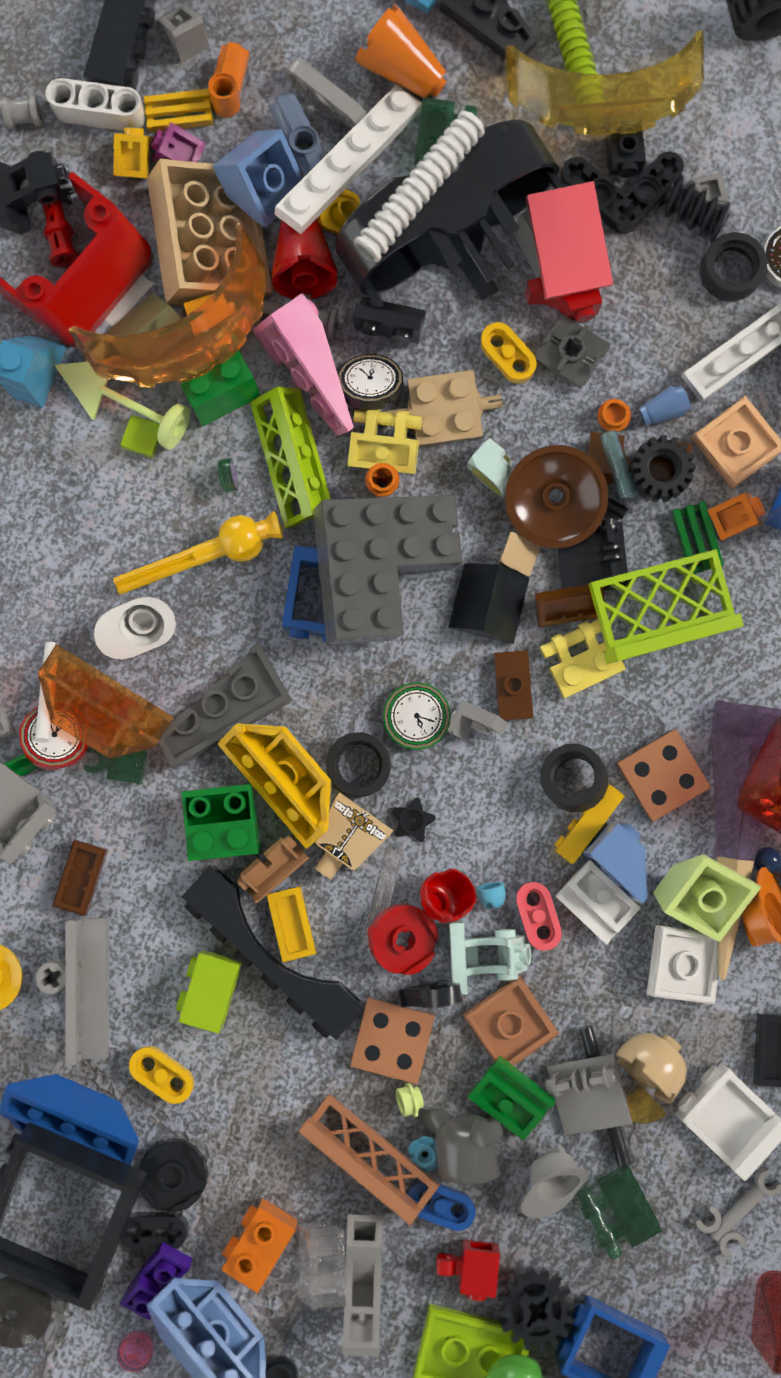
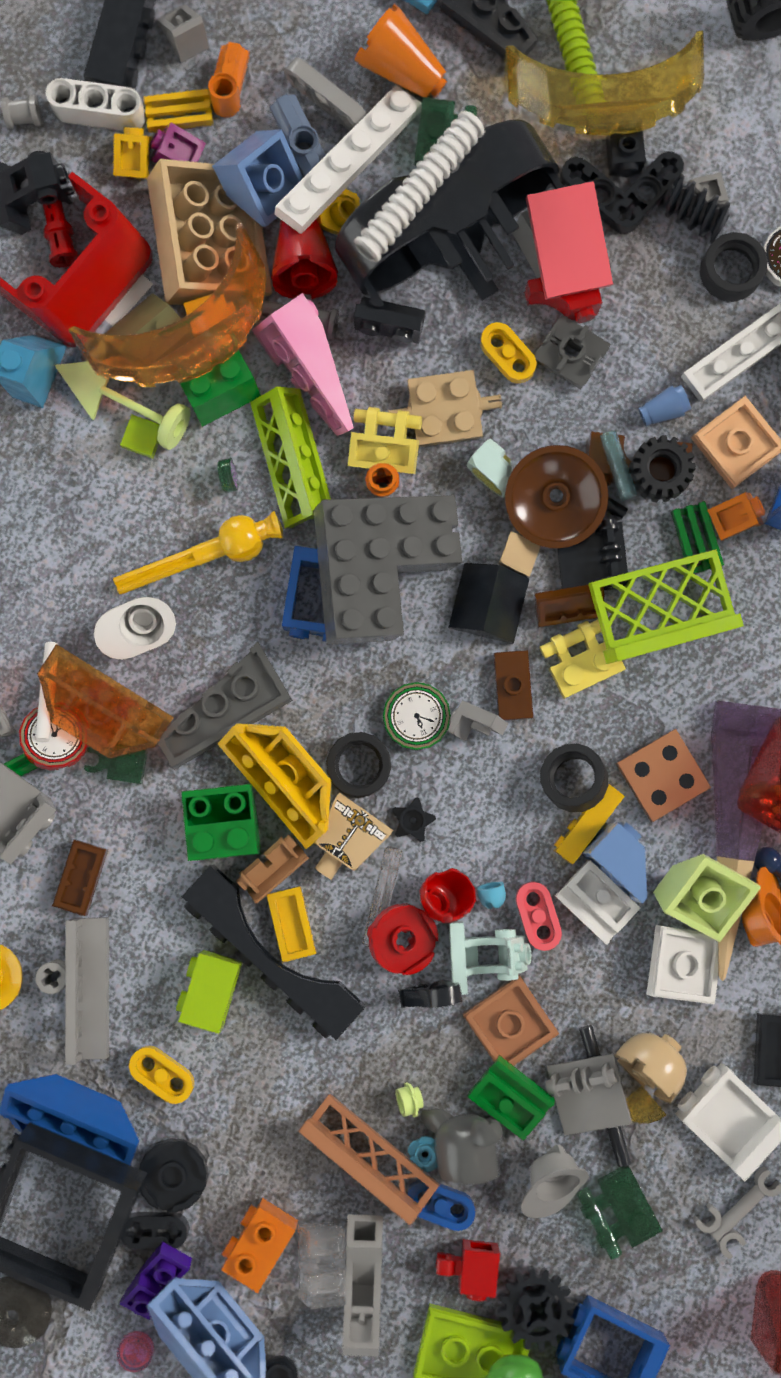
tile [337,354,403,410] -> none
nougat tile [350,997,435,1084] -> none
orange plate [597,399,631,433] -> none

